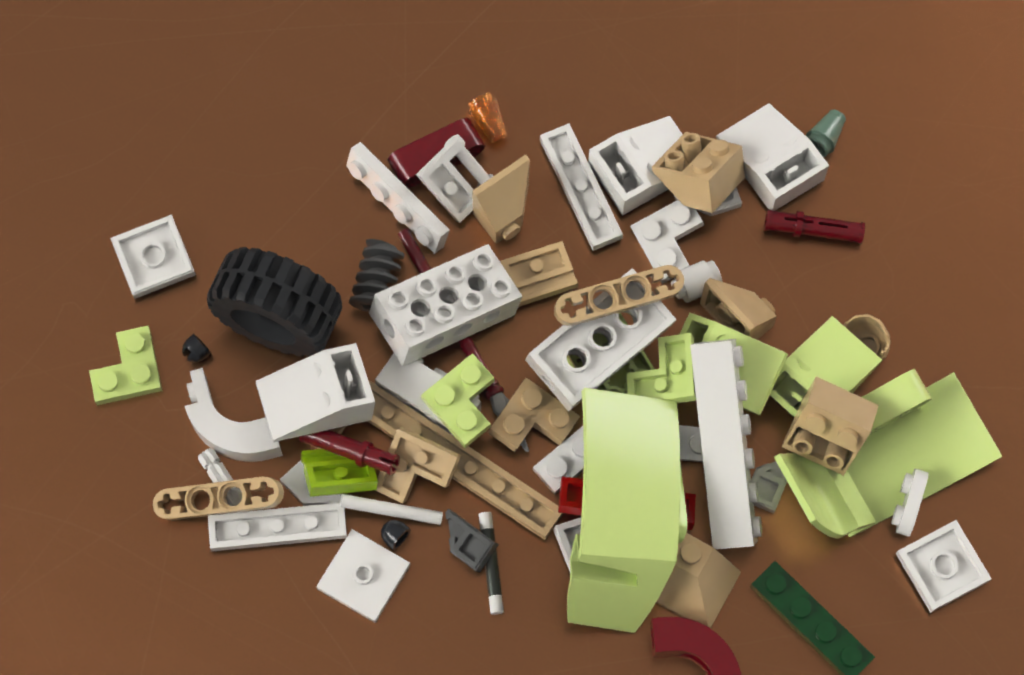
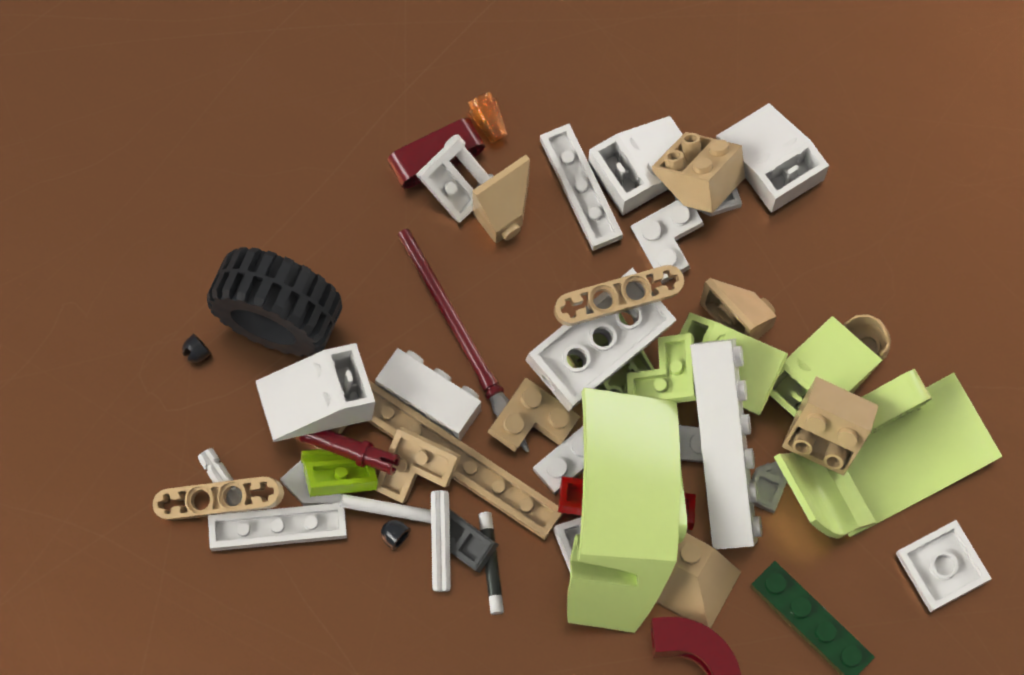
yellowish green plate [89,325,163,405] -> none
white plate [110,214,196,299] -> none
white arch [185,368,283,462] -> none
white plate [316,529,411,623] -> none
white plate [346,142,450,254] -> none
dark grey piece [349,239,405,312] -> none
white brick [369,244,523,367] -> none
yellowish green plate [421,353,494,448] -> none
tan plate [500,241,578,307] -> none
white brick [671,260,723,303] -> none
dark red pin [764,209,865,244] -> none
sand green cone [806,109,846,157] -> none
white plate [891,468,929,537] -> none
none -> white axle [431,490,451,592]

